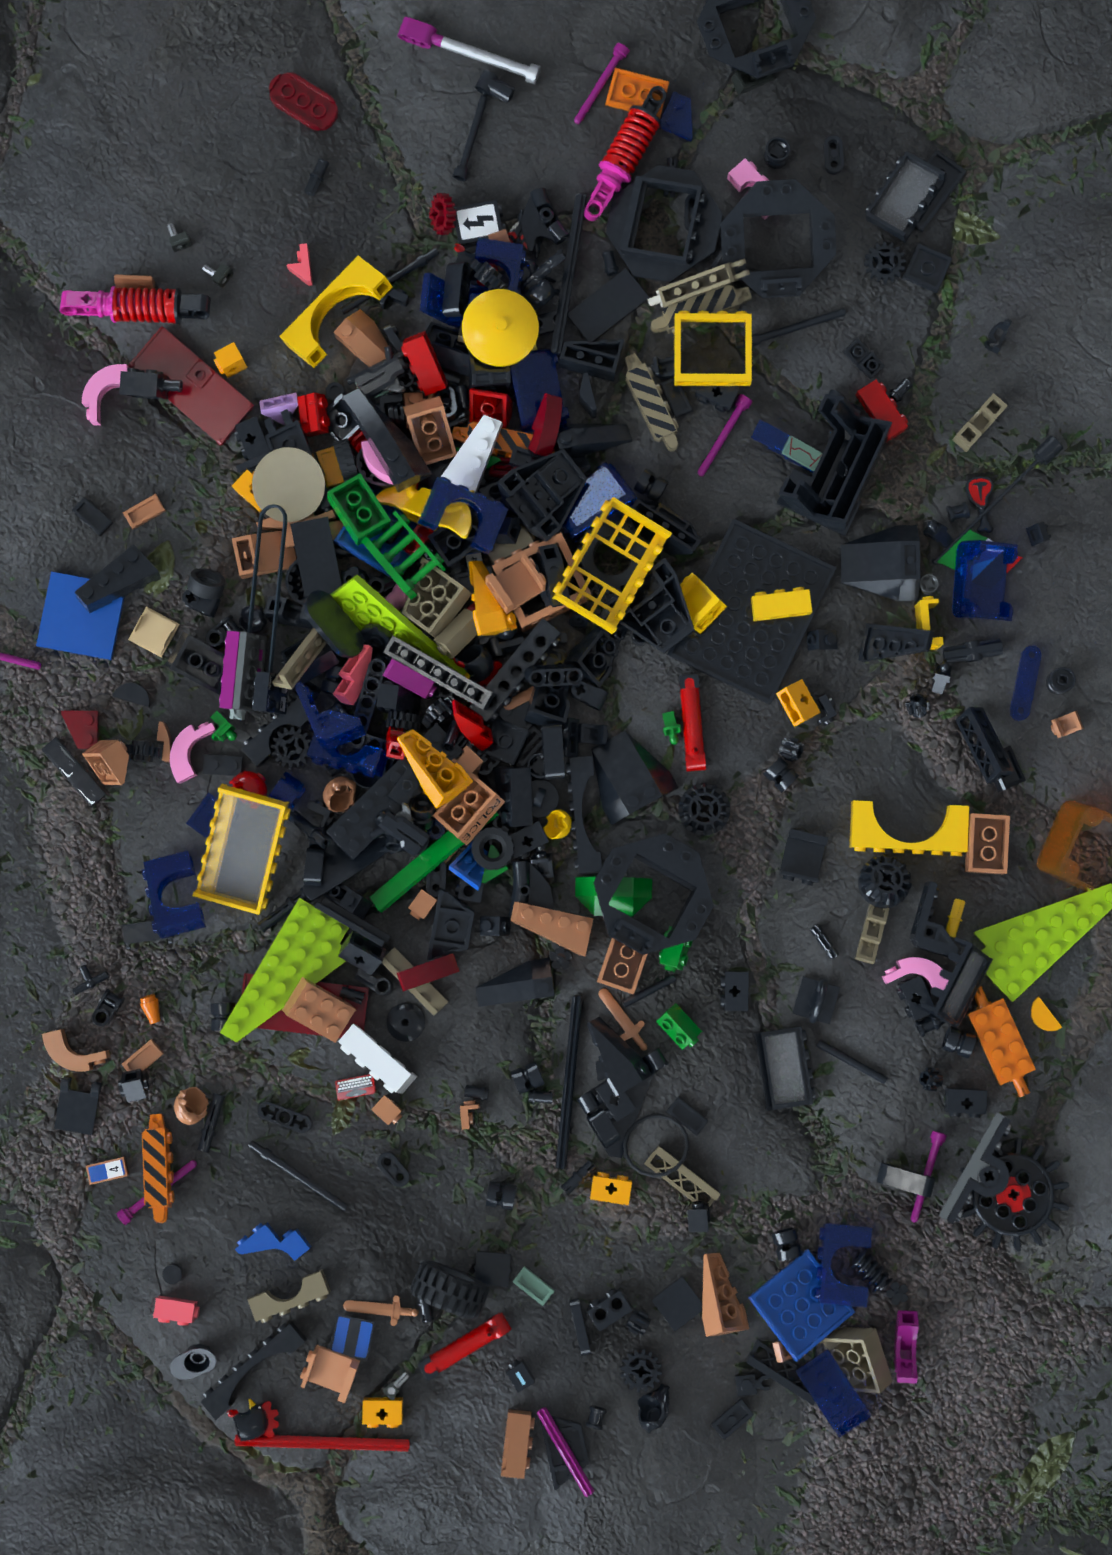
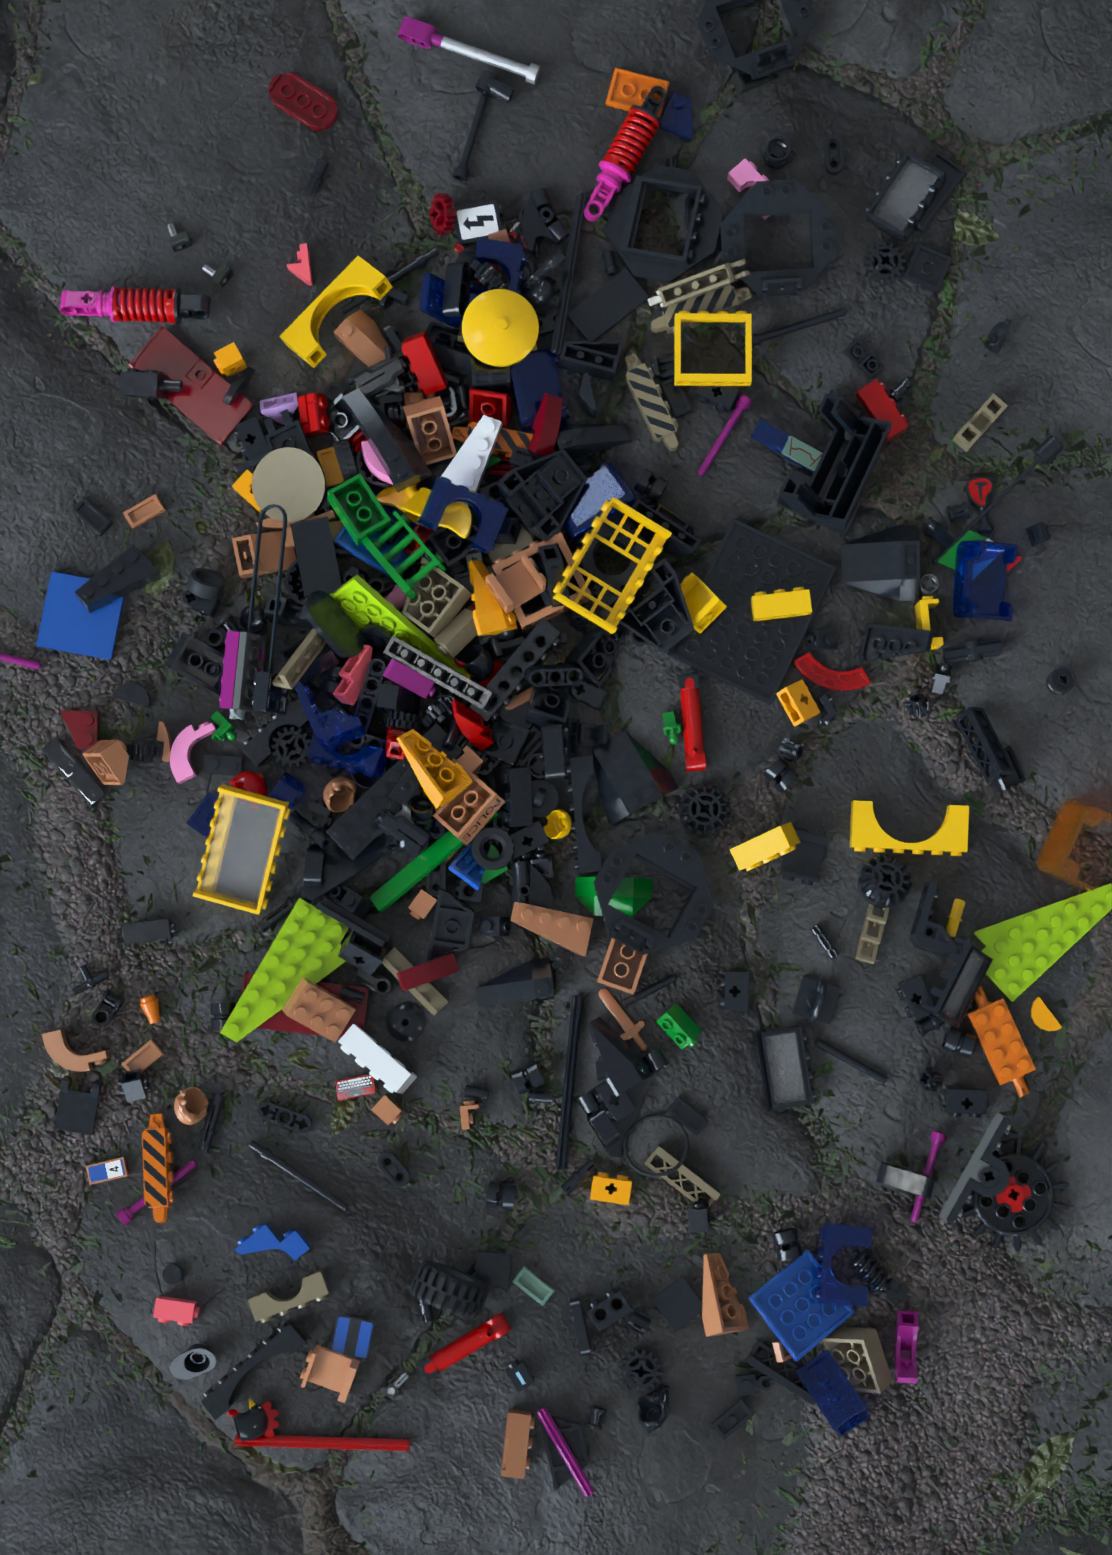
bright pink arch [82,364,129,426] -> none
nougat slope [114,274,155,292] -> none
tan piece [128,607,180,658] -> none
clear blue arch [142,851,206,939] -> none
nougat sword [343,1295,419,1326] -> none
light orange brick [362,1397,403,1428] -> none
magenta piece [574,43,630,124] -> none
green brick [659,926,693,972] -> none
bright pink arch [882,957,948,990] -> none
nougat brick [965,813,1010,875] -> none
clear blue plate [1010,646,1042,721] -> none
nougat bracket [1051,711,1084,738] -> none
none -> black tile [222,367,255,405]
none -> yellow brick [730,822,801,871]
none -> red tile [793,652,871,691]

